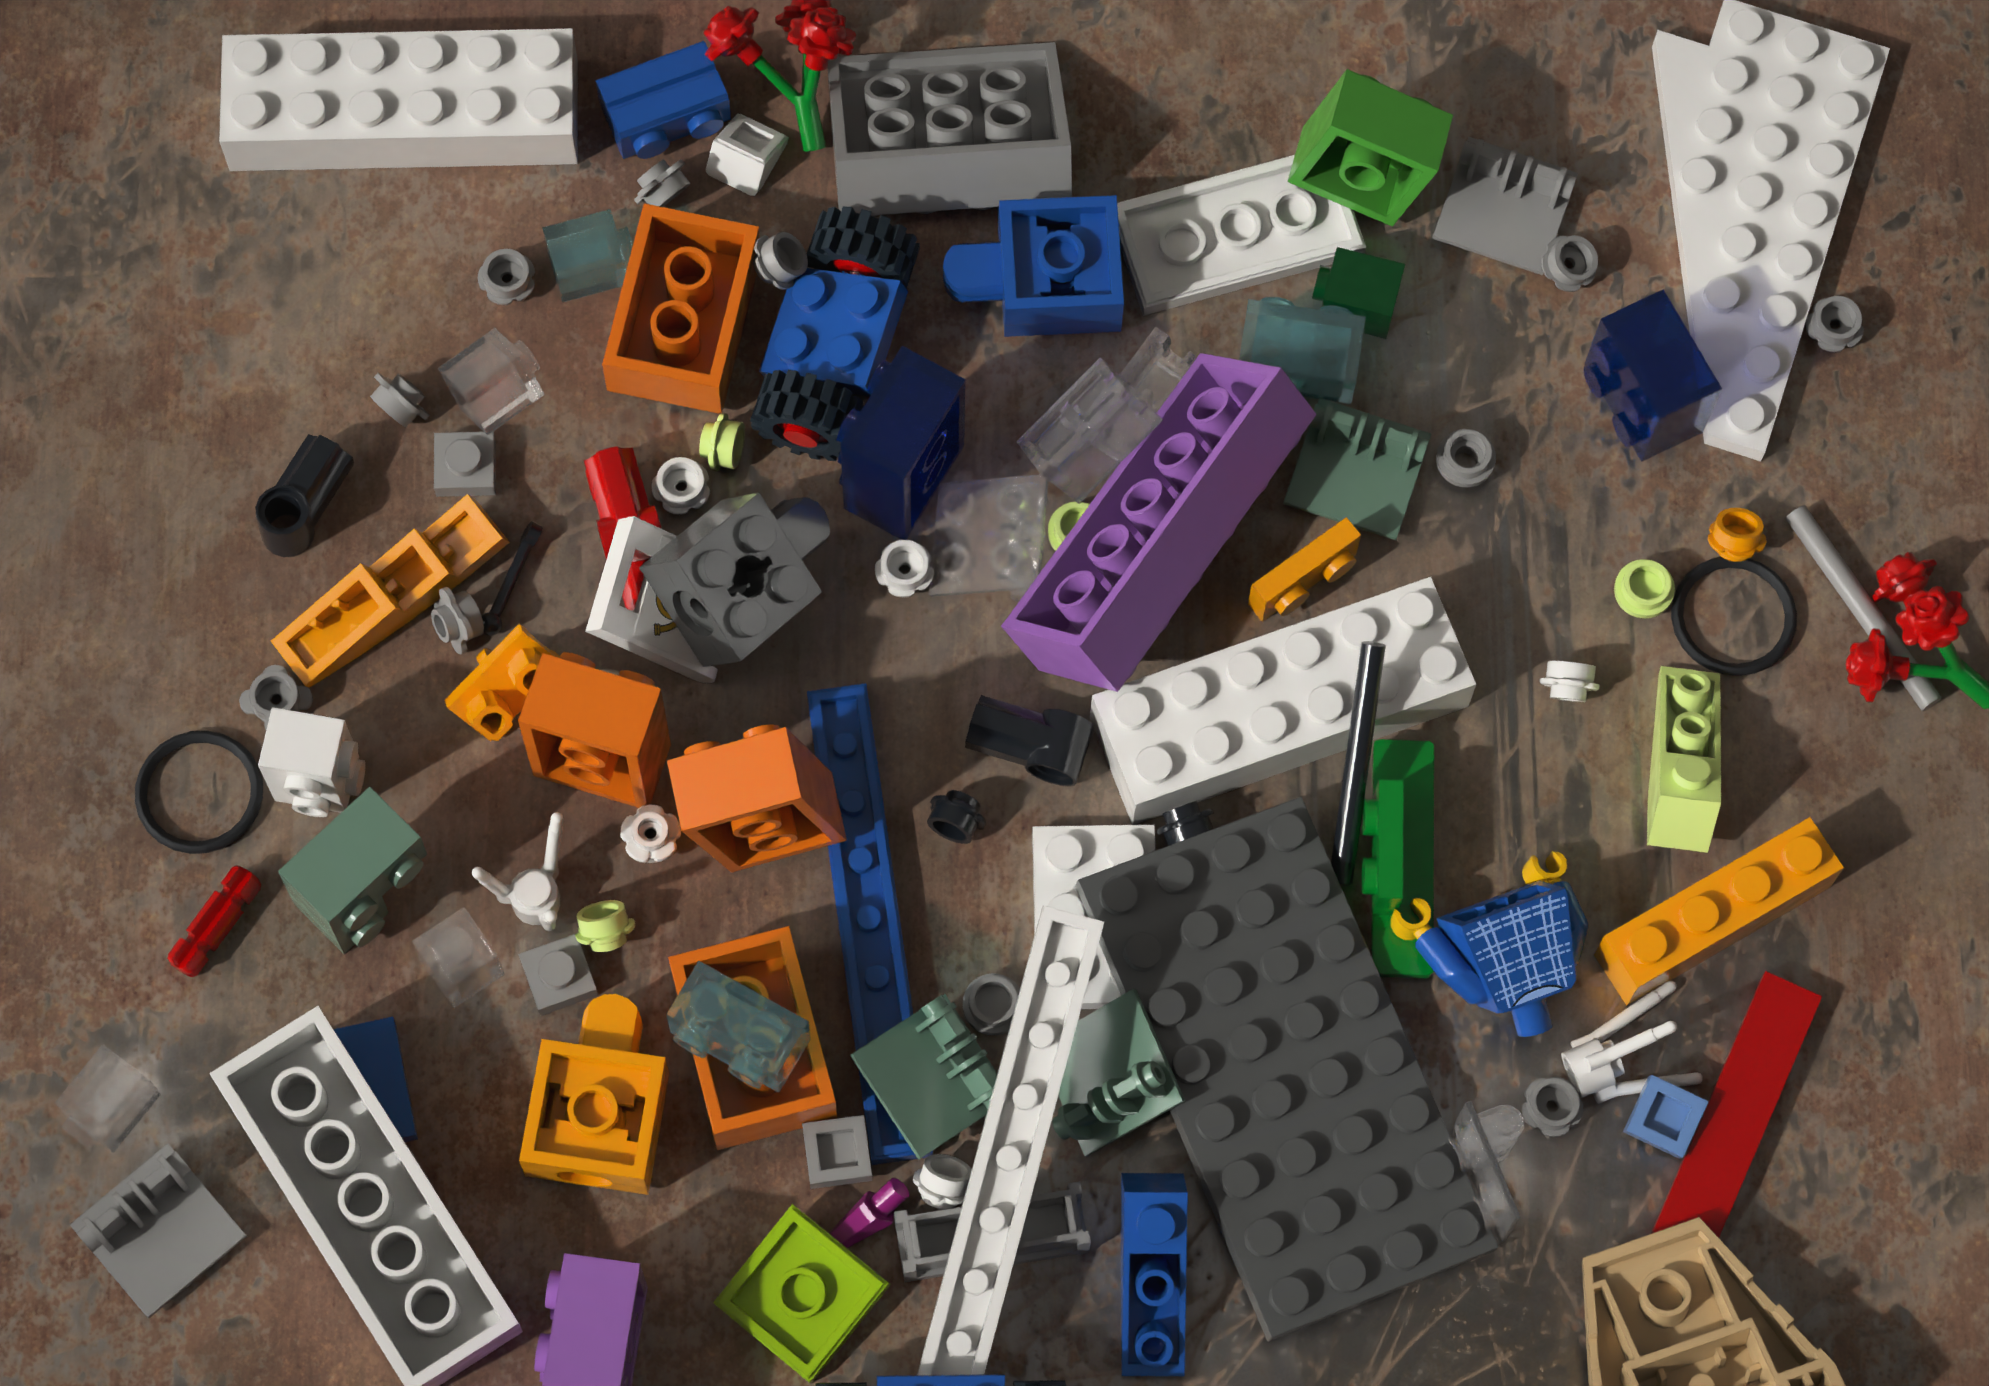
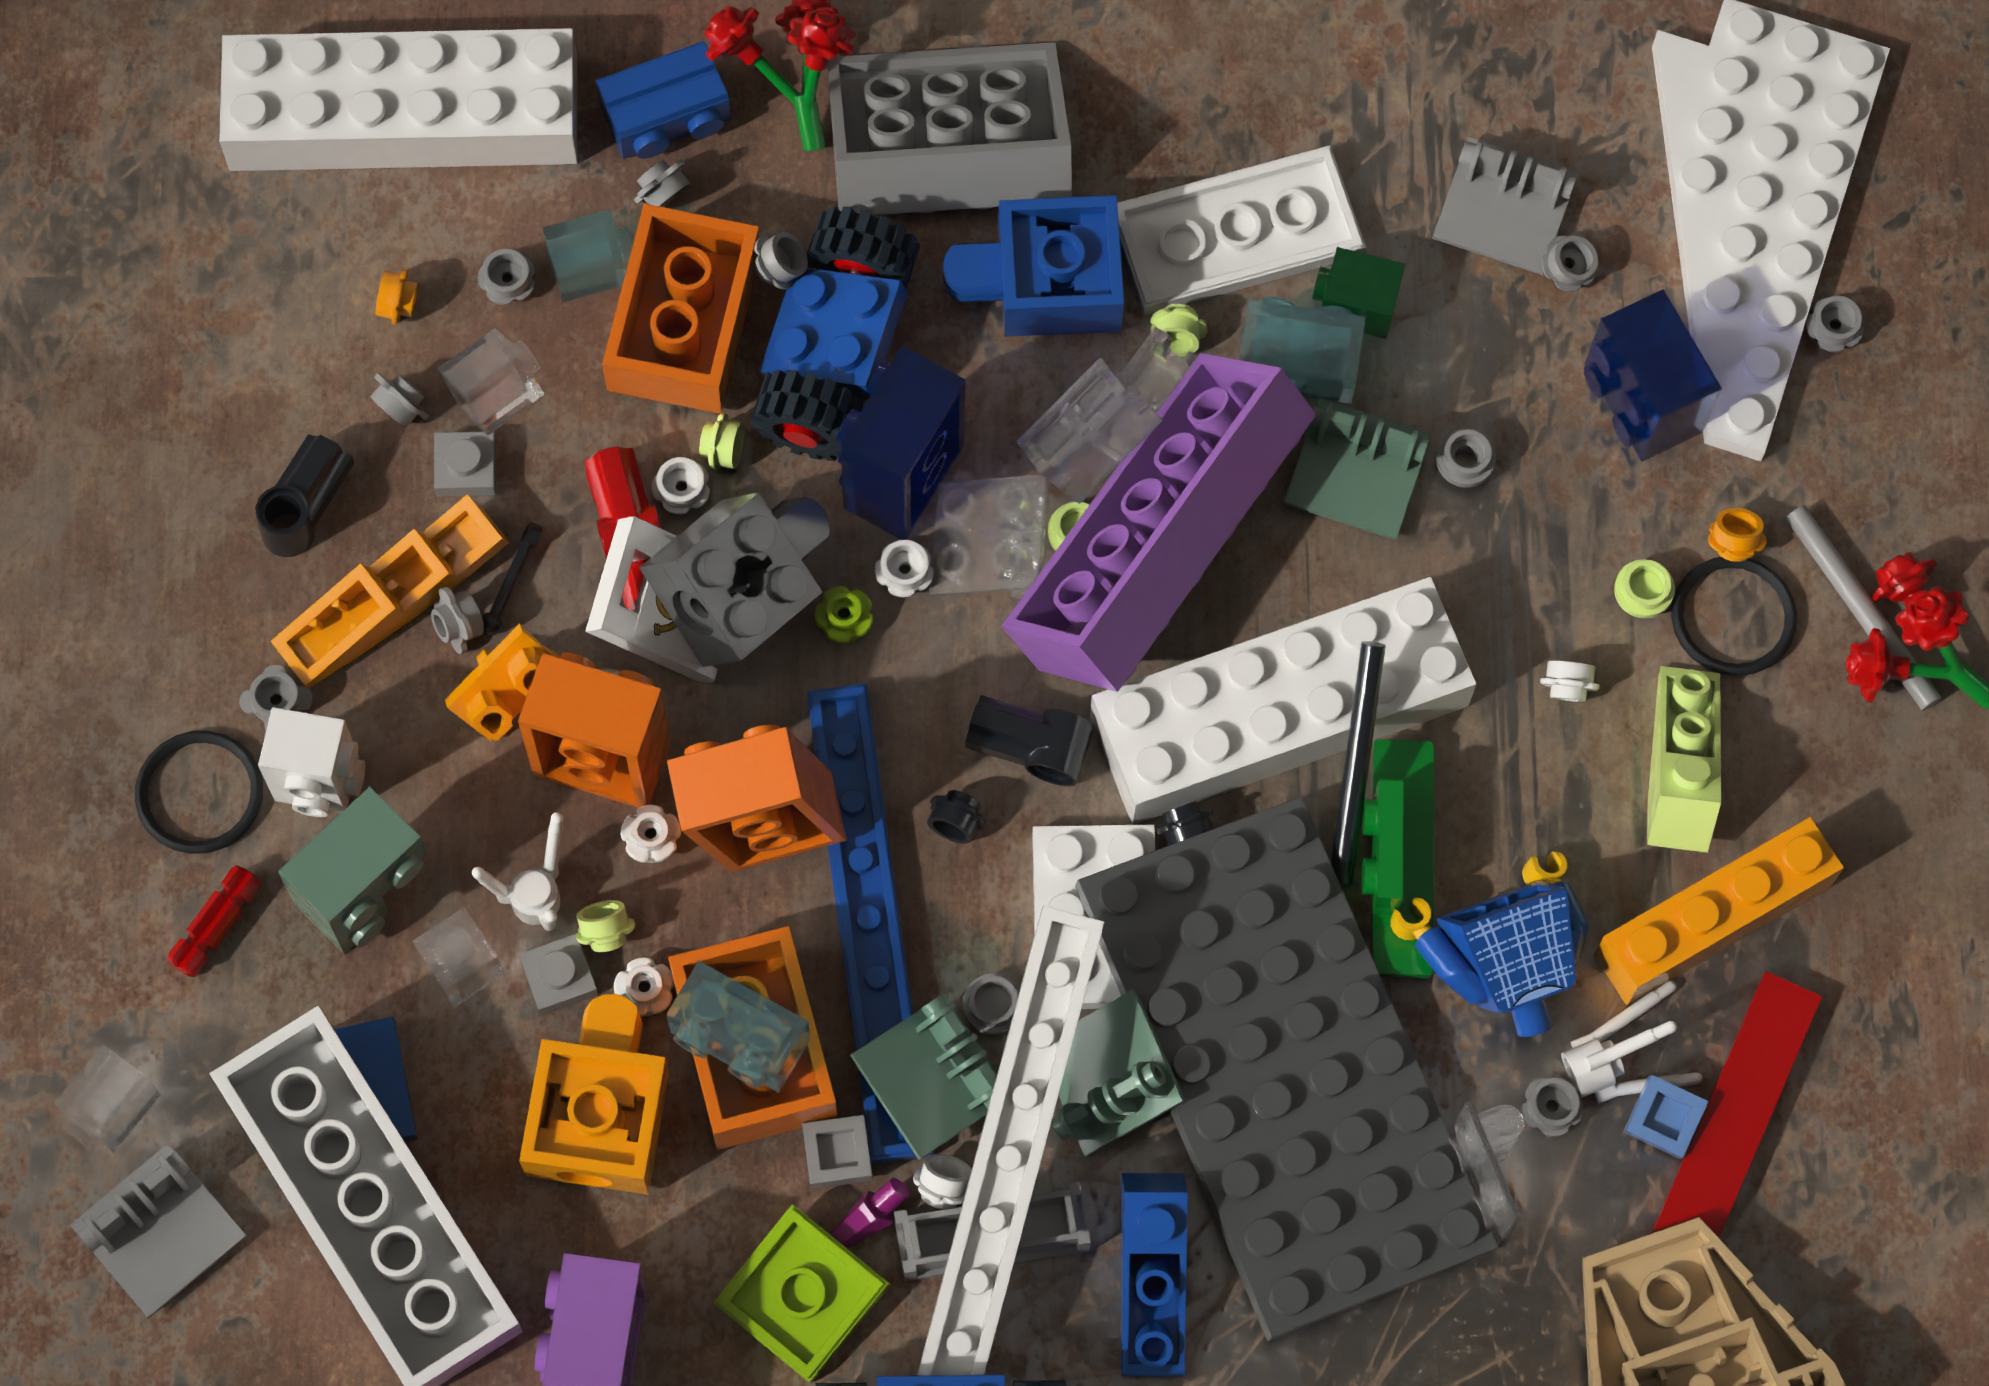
white slope [706,113,789,196] -> none
light orange plate [1248,517,1361,622] -> none
bright green brick [1287,69,1453,227] -> none
none -> light orange plate [375,268,419,325]
none -> white plate [614,957,674,1017]
none -> lime plate [814,586,873,643]
none -> yellowish green plate [1150,304,1208,357]

